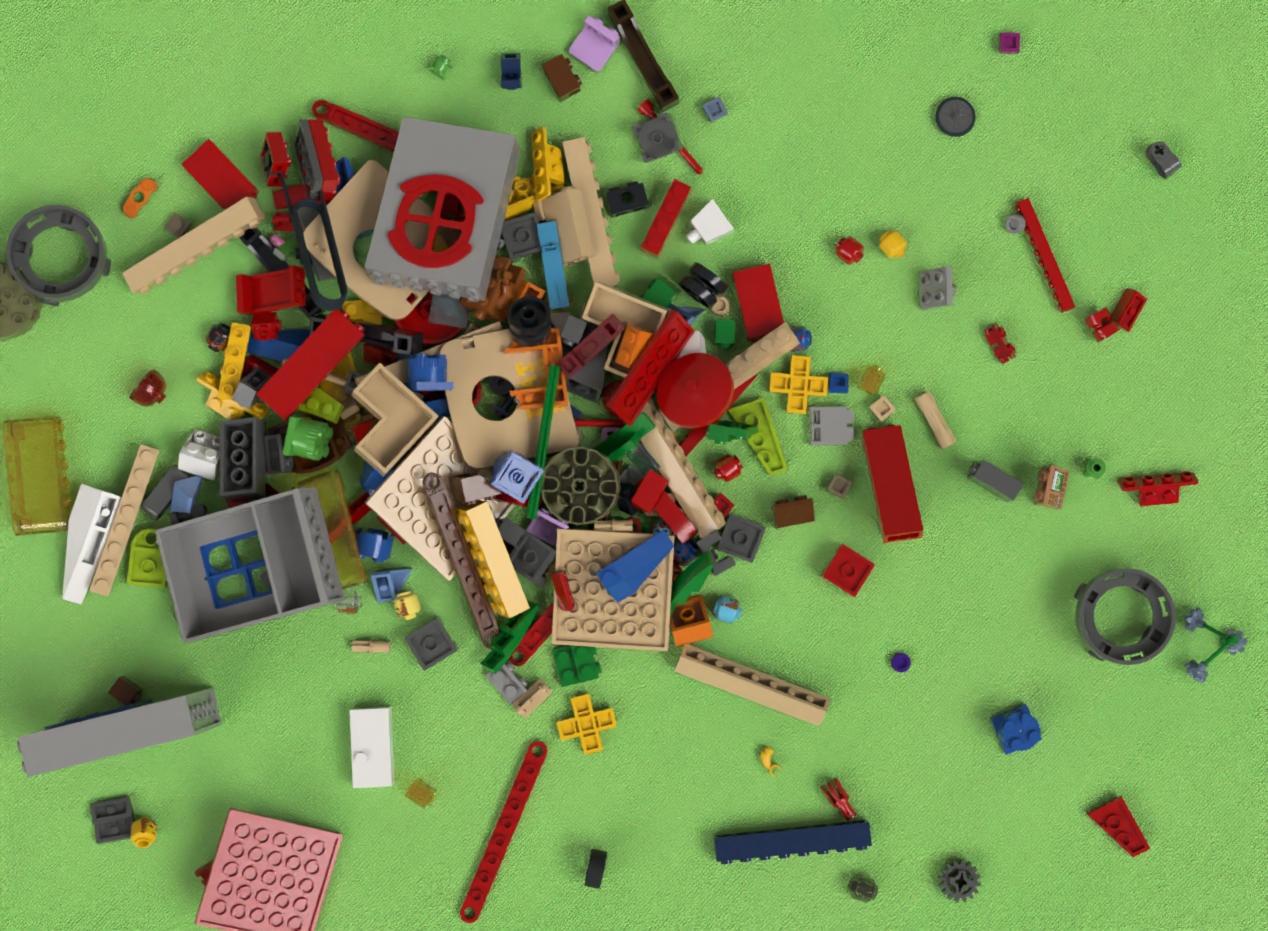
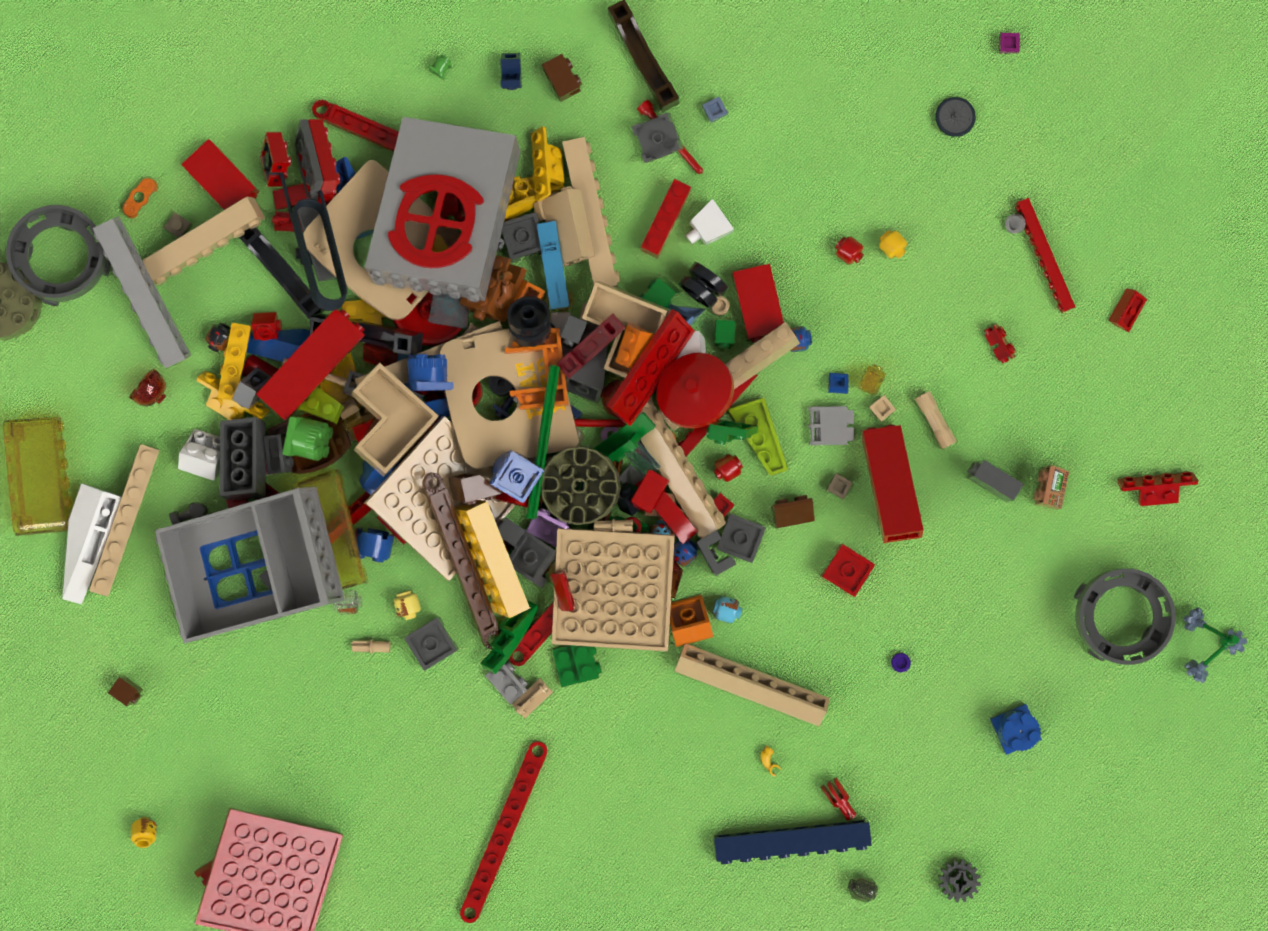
light grey panel [17,688,222,777] -> none
dark grey slope [91,797,135,844] -> none
lime plate [127,529,167,588] -> none
dark grey beam [141,465,191,520] -> none
medium blue slope [170,476,202,514] -> none
red panel [236,265,306,315] -> none
piece [269,233,298,261] -> none
white brick [350,706,395,788] -> none
medium blue slope [371,568,413,602] -> none
clear yellow brick [405,778,437,809] -> none
yellow plate [556,693,617,755] -> none
lavender bracket [569,15,620,72] -> none
black tyre [584,849,607,889] -> none
blue wedge [596,529,674,603] -> none
black brick [606,181,649,218] -> none
green slope [670,551,714,617] -> none
yellow plate [769,355,828,414] -> none
light grey plate [920,266,957,310] -> none
bright green brick [1083,458,1106,479] -> none
red wheel [1084,307,1120,343] -> none
red wing [1087,796,1151,857] -> none
dark grey piece [1145,141,1182,179] -> none
none -> light grey brick [93,216,191,368]

